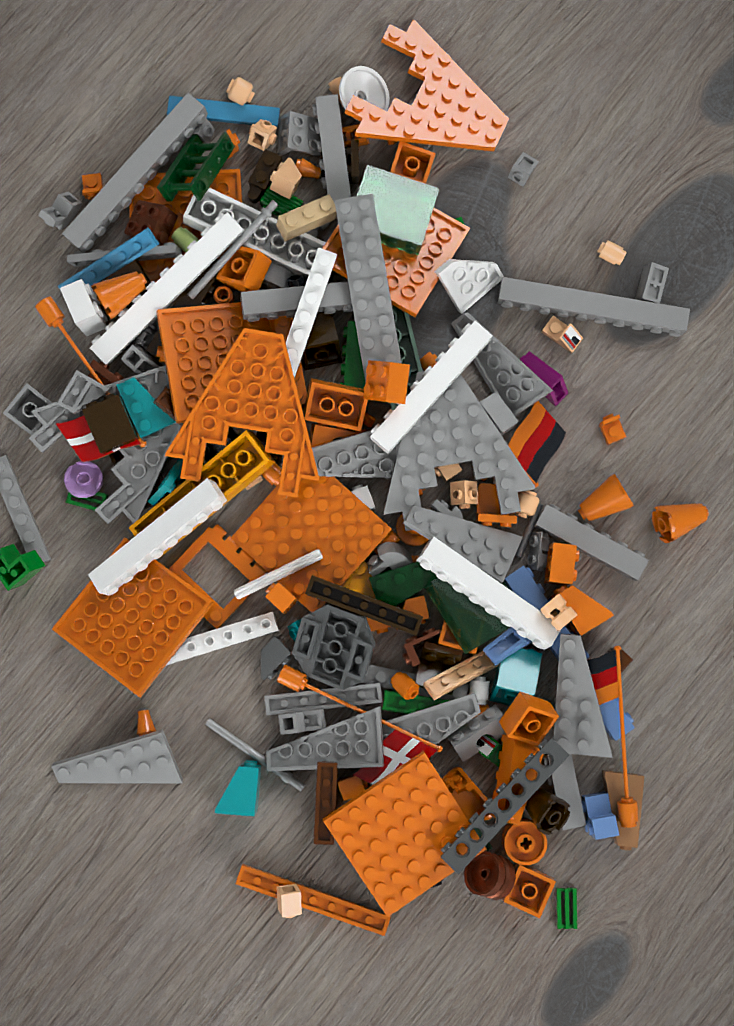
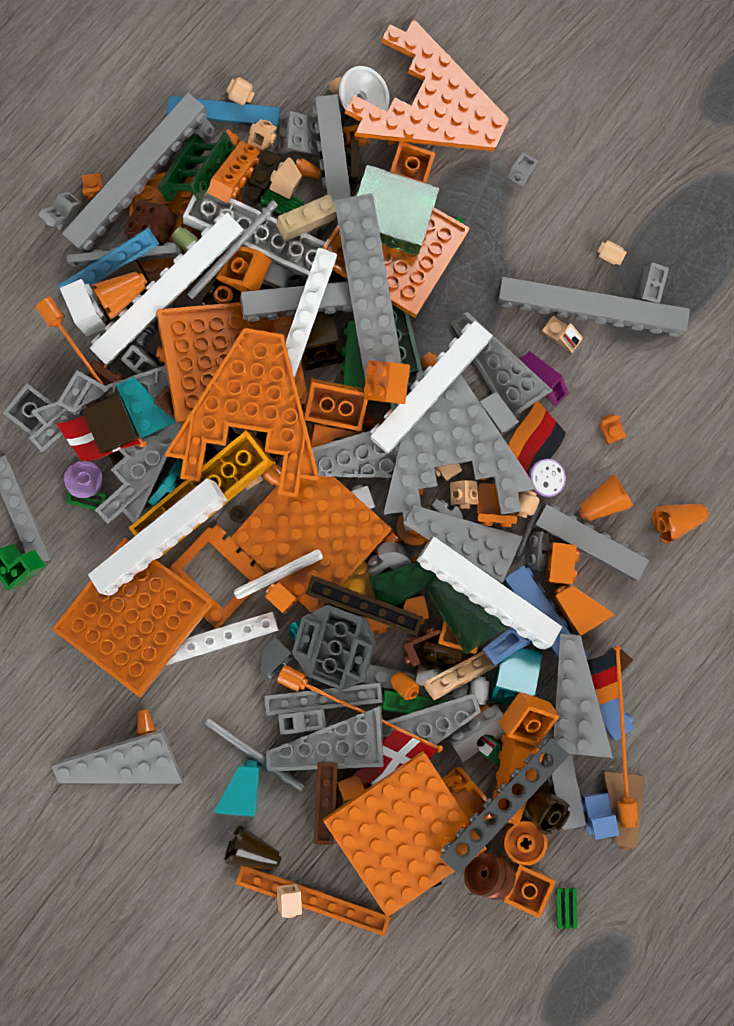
white plate [435,259,504,314] -> none
light nougat wheel [540,594,578,631] -> none
none -> orange brick [207,140,261,203]
none -> dark brown cone [224,825,281,870]
none -> dark brown bush [230,505,247,523]
none -> white tile [528,459,566,497]

